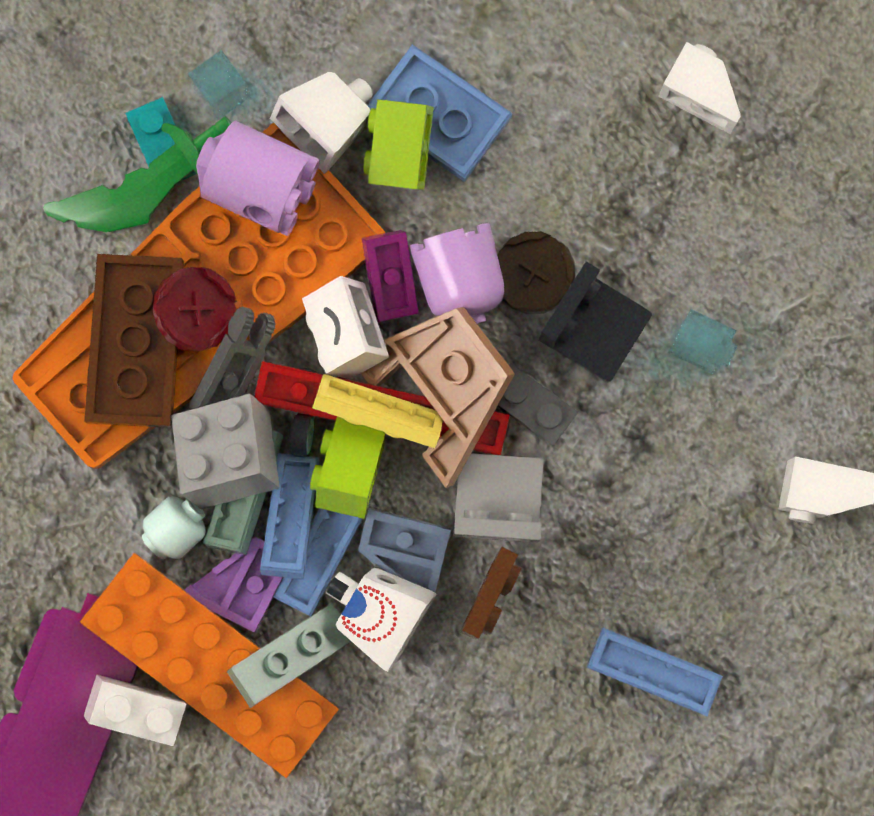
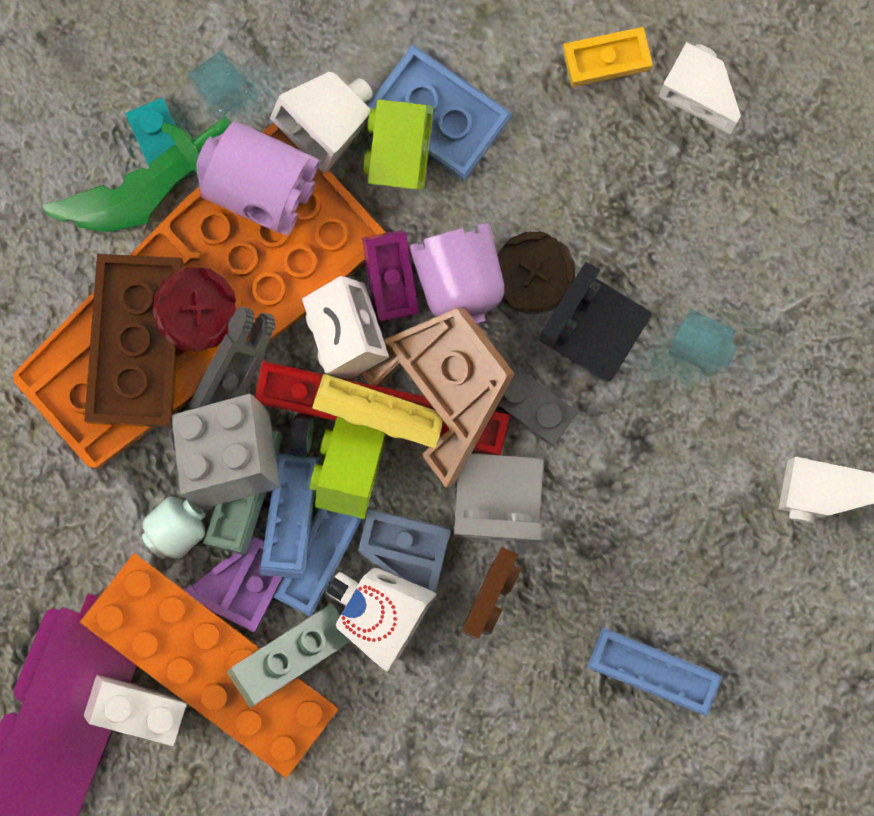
none -> yellow plate [563,27,653,87]

